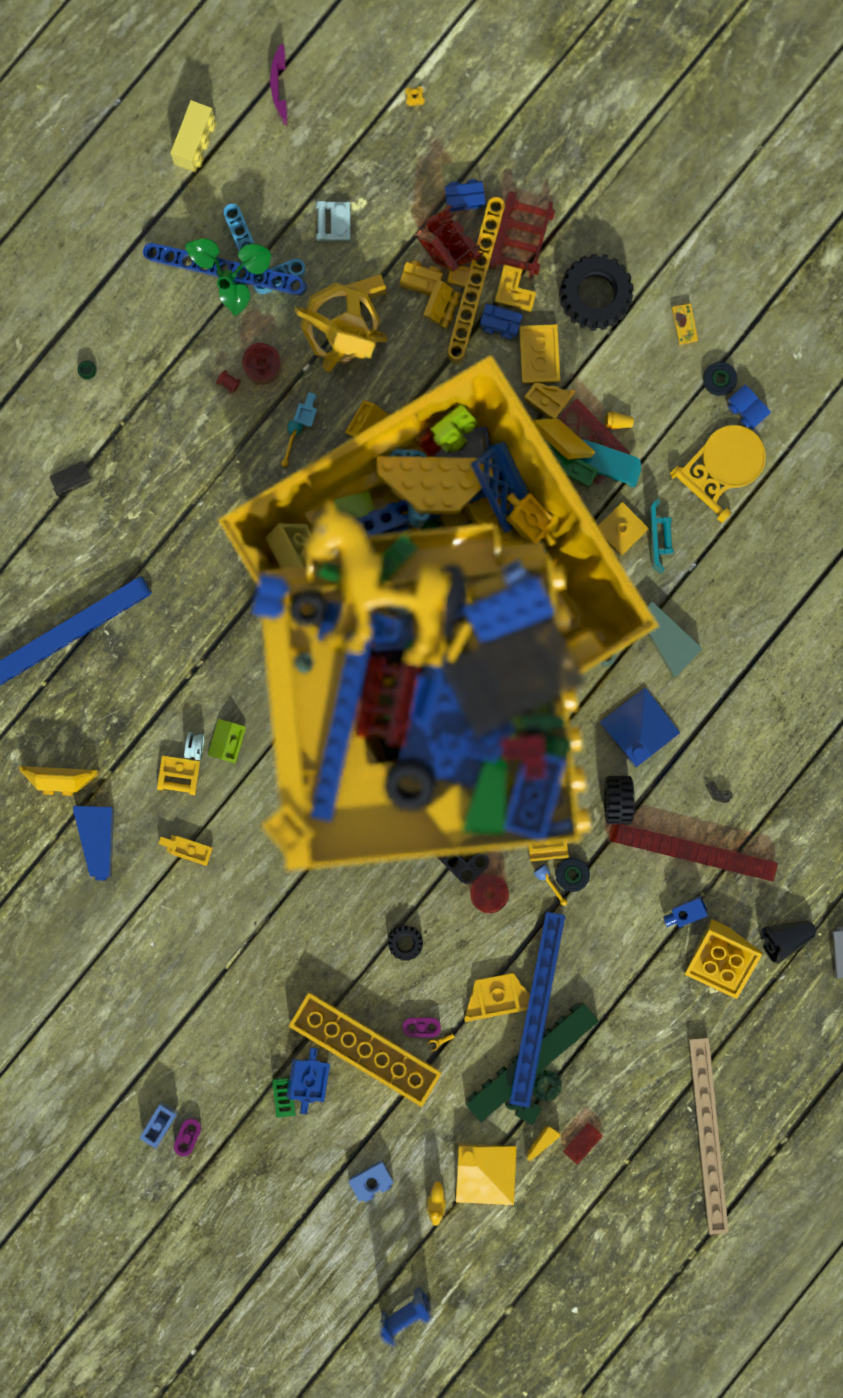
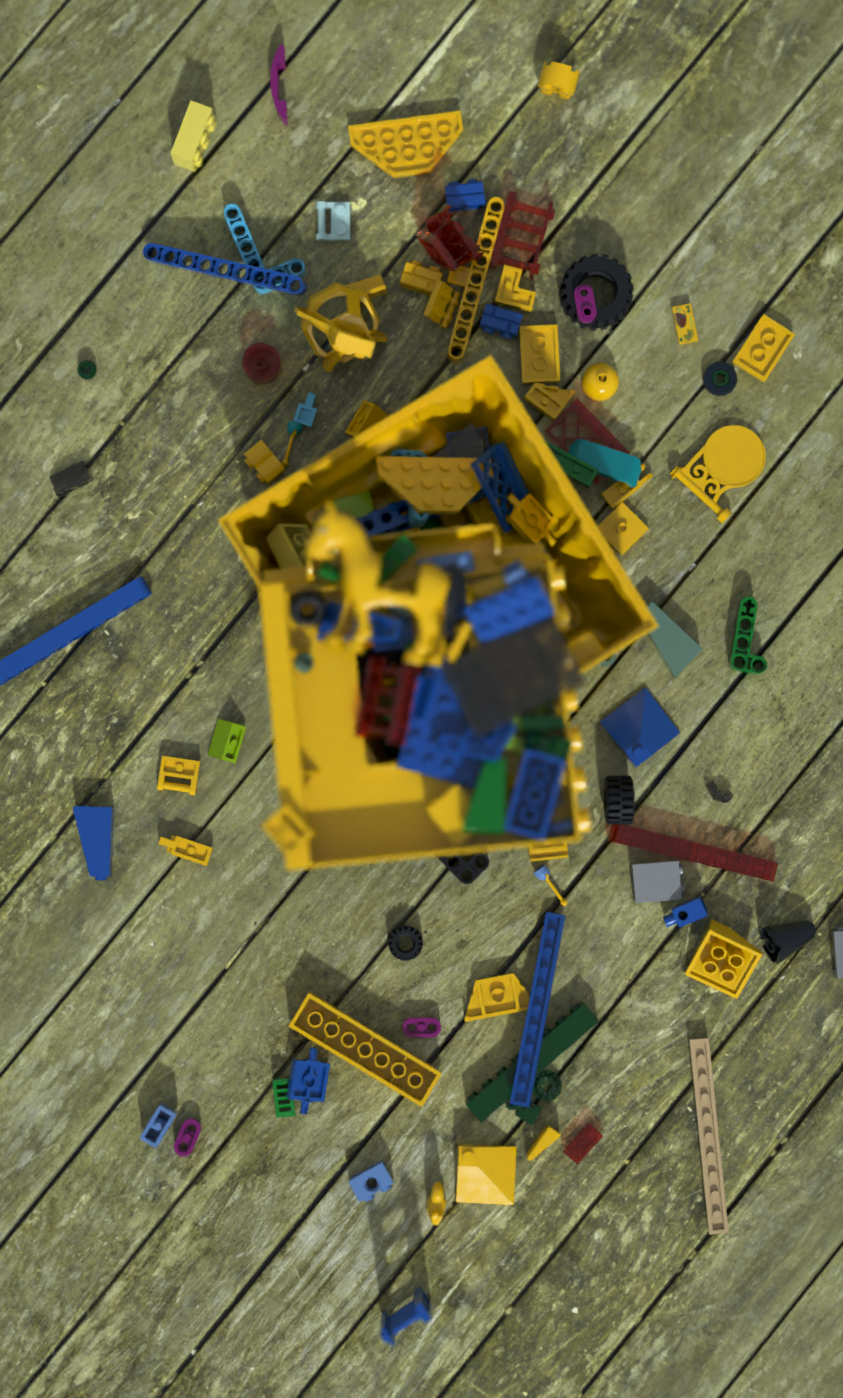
yellow wedge [19,766,99,796] -> none
light aqua wheel [184,732,205,760] -> none
green plant [185,238,272,316] -> none
clear red bush [216,369,241,394] -> none
blue brick [253,574,289,620] -> none
blue plate [311,618,376,822] -> none
black tyre [384,756,437,812] -> none
yellow plate [405,86,425,106] -> none
clear red plate [414,426,442,457] -> none
yellow hand [428,1033,455,1052] -> none
lime plate [431,404,478,453] -> none
clear red brick [470,874,509,913] -> none
dark red plate [502,736,546,779] -> none
yellow tile [533,418,595,459] -> none
black bush [555,857,590,892] -> none
yellow cone [604,411,634,430] -> none
teal piece [648,498,674,574] -> none
blue brick [727,384,771,430] -> none
none -> yellow brick [244,439,286,485]
none -> yellow plate [348,111,463,178]
none -> medium blue hinge [416,551,475,575]
none -> yellow brick [538,61,580,100]
none -> magenta plate [574,284,597,324]
none -> yellow cylinder [581,362,619,401]
none -> yellow hinge [601,463,653,509]
none -> light grey brick [631,861,685,903]
none -> green beam [728,596,767,675]
none -> yellow plate [732,314,795,383]

